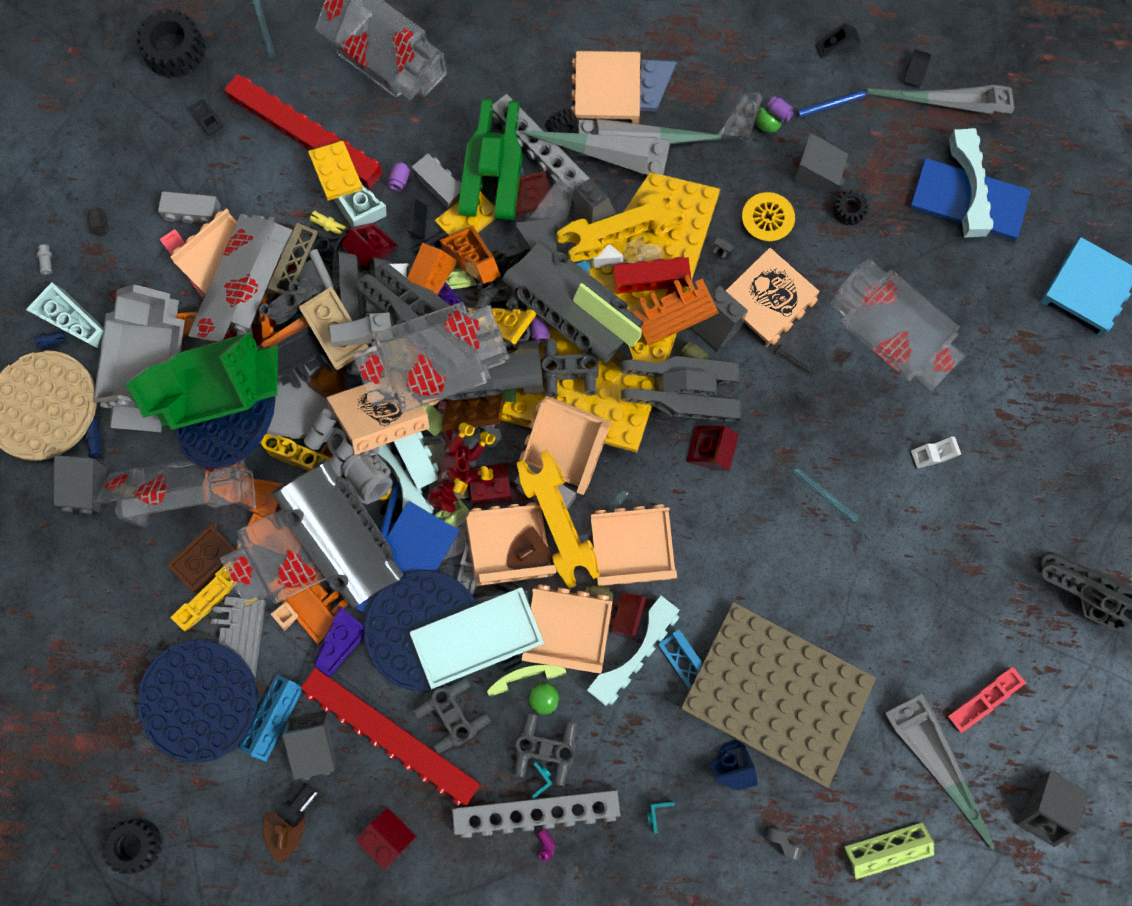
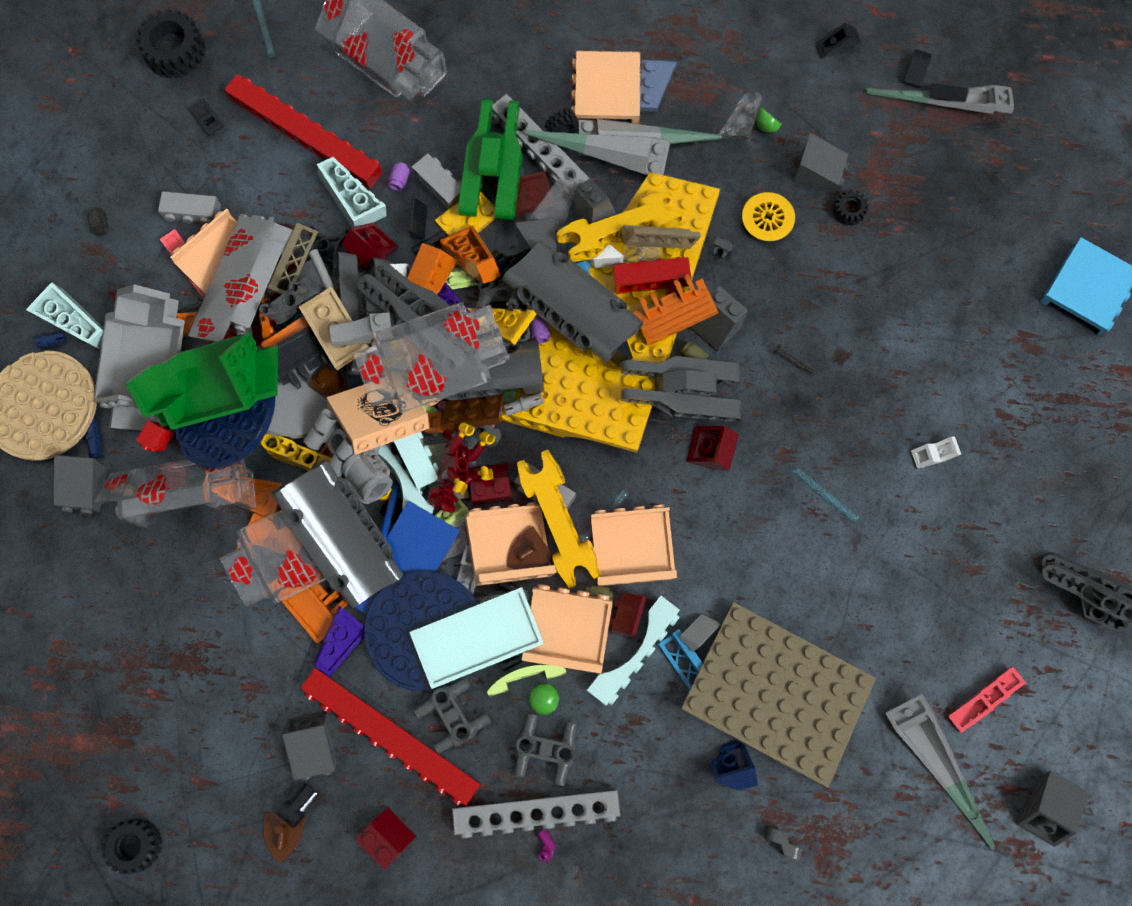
light grey pin [36,245,52,275] -> none
dark blue tile [137,639,258,763] -> none
reddish brown plate [167,524,239,593] -> none
yellow slope [170,560,238,631] -> none
light grey hinge [211,597,266,678] -> none
dark azure fence [239,674,302,761] -> none
light nougat slope [271,601,299,631] -> none
yellow plate [308,141,363,201] -> none
light yellow pin [310,211,348,235] -> none
light nougat panel [519,396,612,495] -> none
teal bracket [532,761,553,799] -> none
dark grey piece [542,339,599,397] -> none
yellowish green slope [573,283,642,347] -> none
teal bracket [647,802,675,834] -> none
light nougat panel [726,248,820,348] -> none
medium lavender brick [766,96,794,122] -> none
blue bar [797,90,866,117] -> none
clear panel [829,258,965,391] -> none
yellowish green fence [845,823,934,879] -> none
blue tile [910,158,1031,241] -> none
light aqua arch [949,128,993,238] -> none
none -> red brick [136,421,175,452]
none -> orange plate [425,412,444,434]
none -> light grey pin [504,392,545,416]
none -> dark tan fence [621,225,701,249]
none -> light grey slope [679,614,721,652]
none -> black slope [930,83,970,102]

